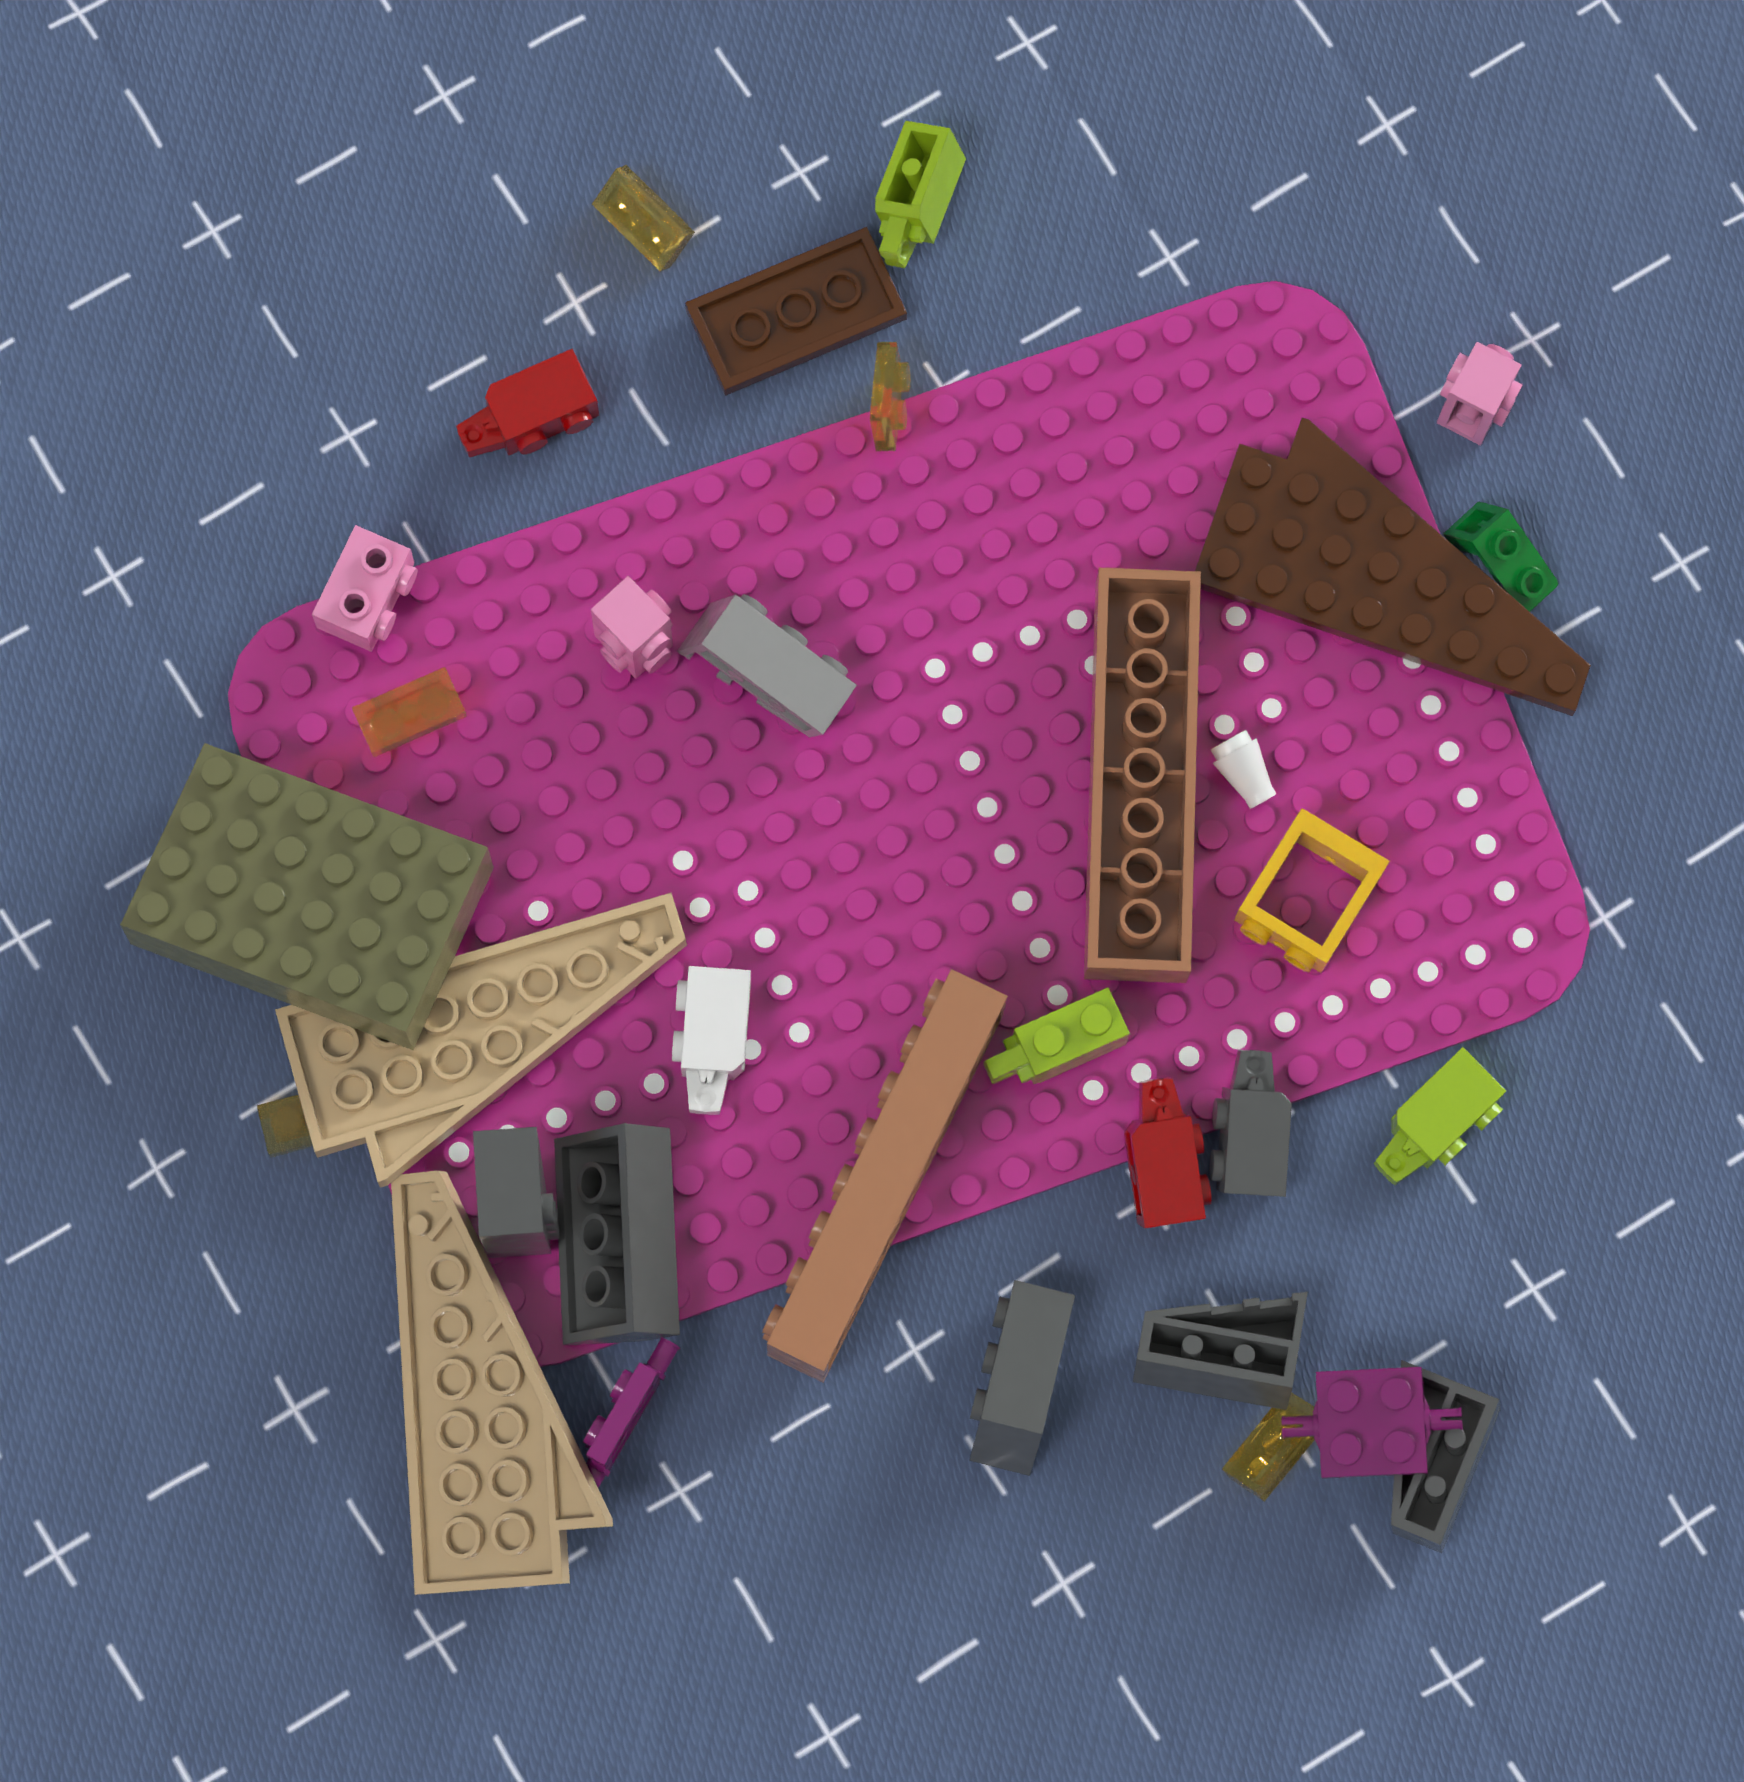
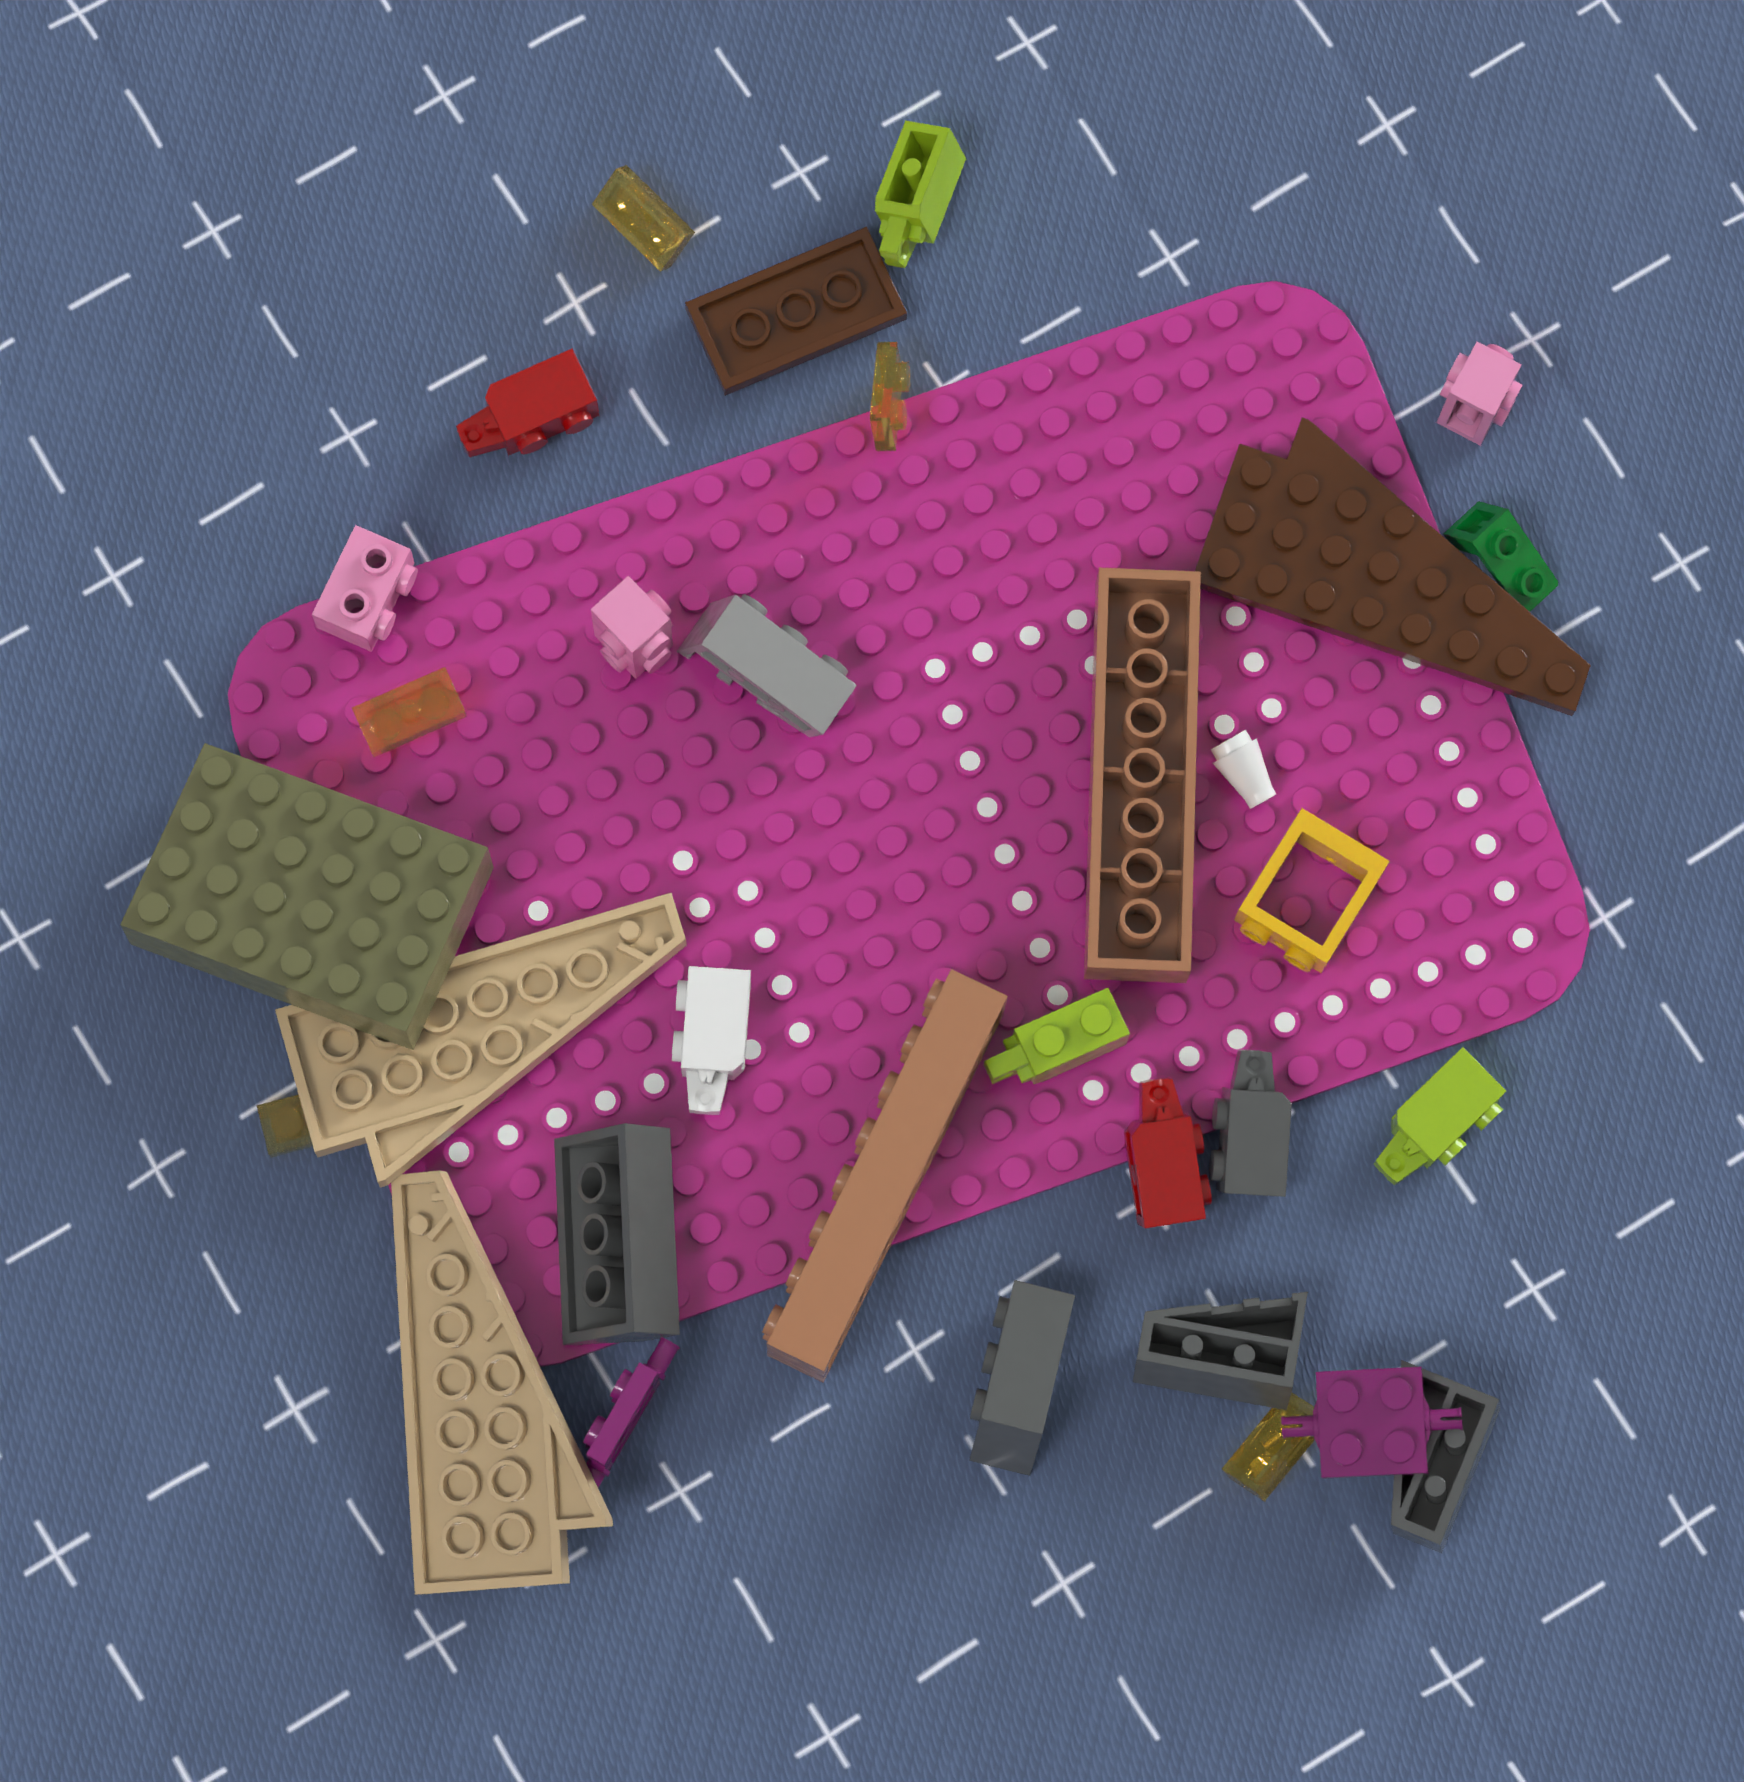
dark grey wedge [473,1127,560,1258] -> none

